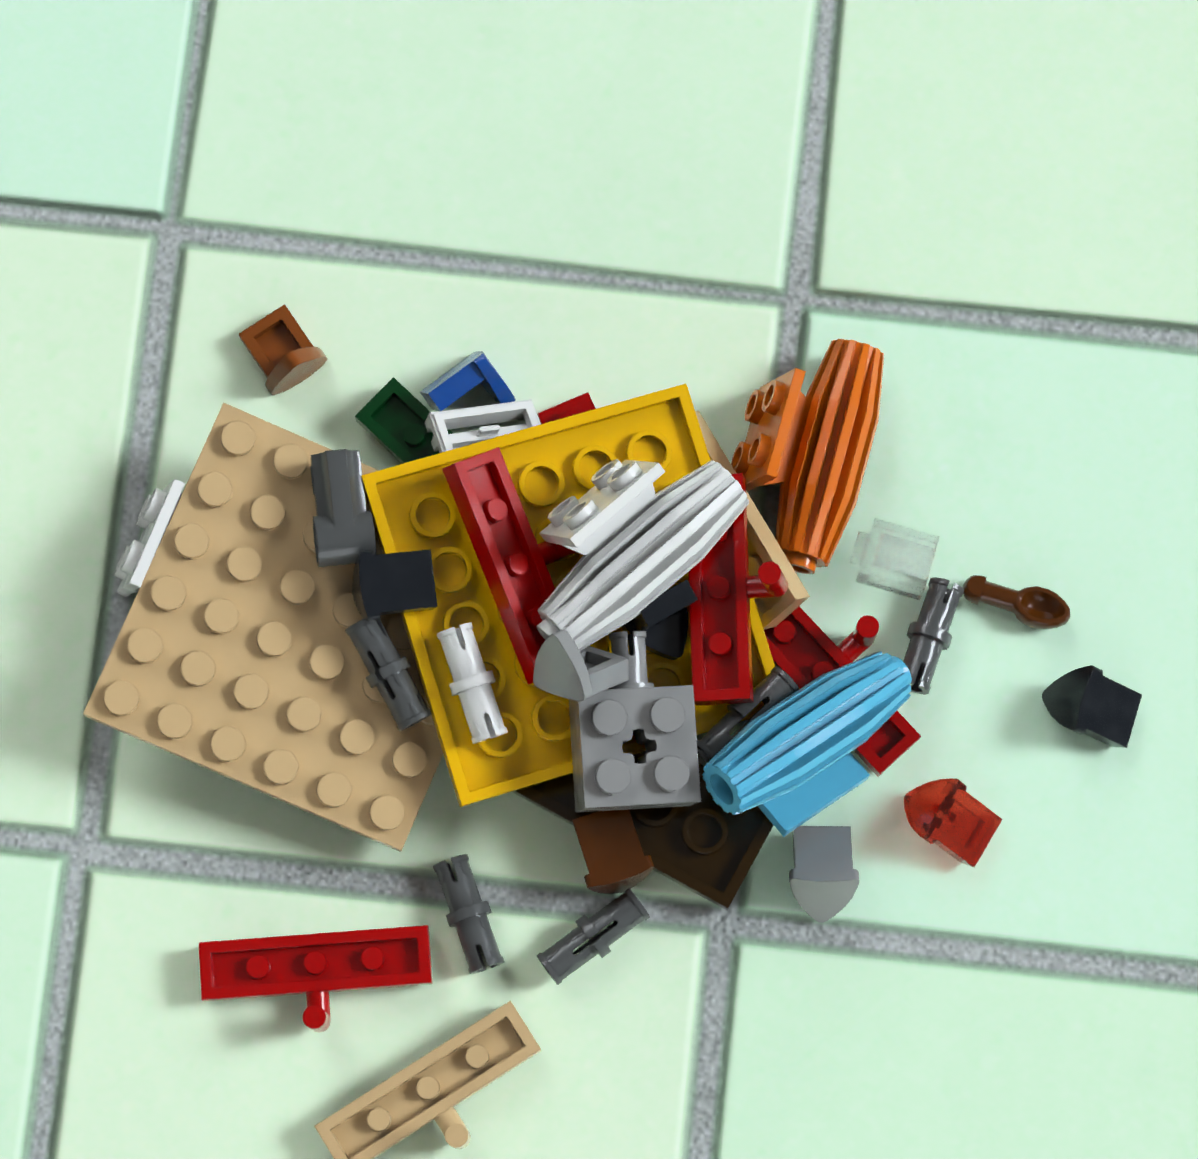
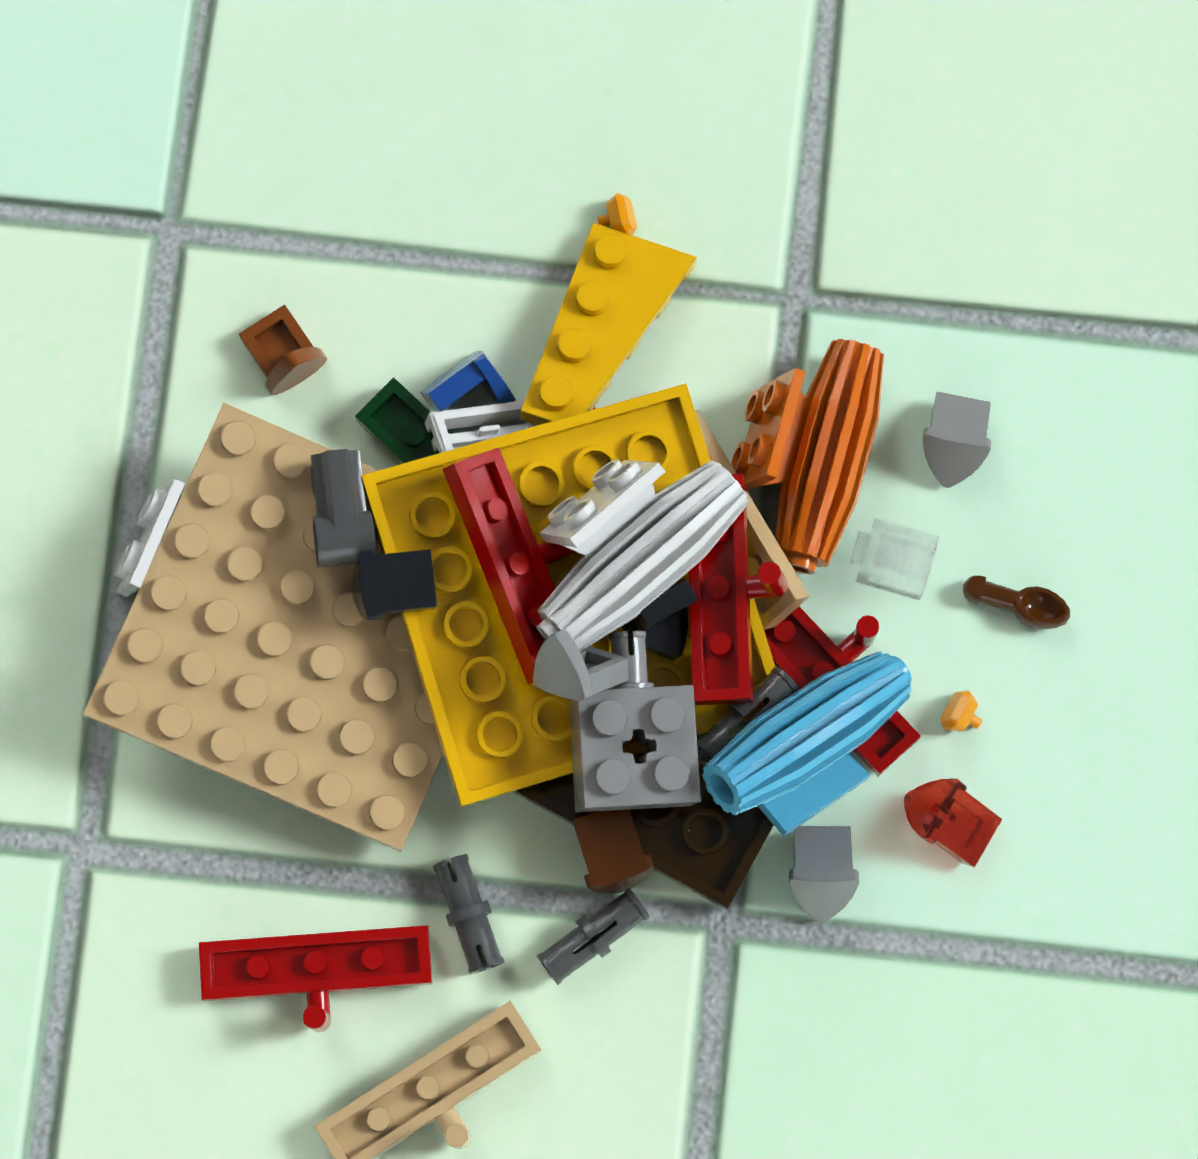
dark grey pin [345,619,432,732] -> none
white pin [437,622,508,744] -> none
dark grey pin [903,577,964,695] -> none
black tile [1042,665,1142,748] -> none
none -> yellow wing [520,223,697,425]
none -> light orange rock [597,193,637,235]
none -> light grey tile [923,391,991,488]
none -> light orange rock [940,690,982,732]

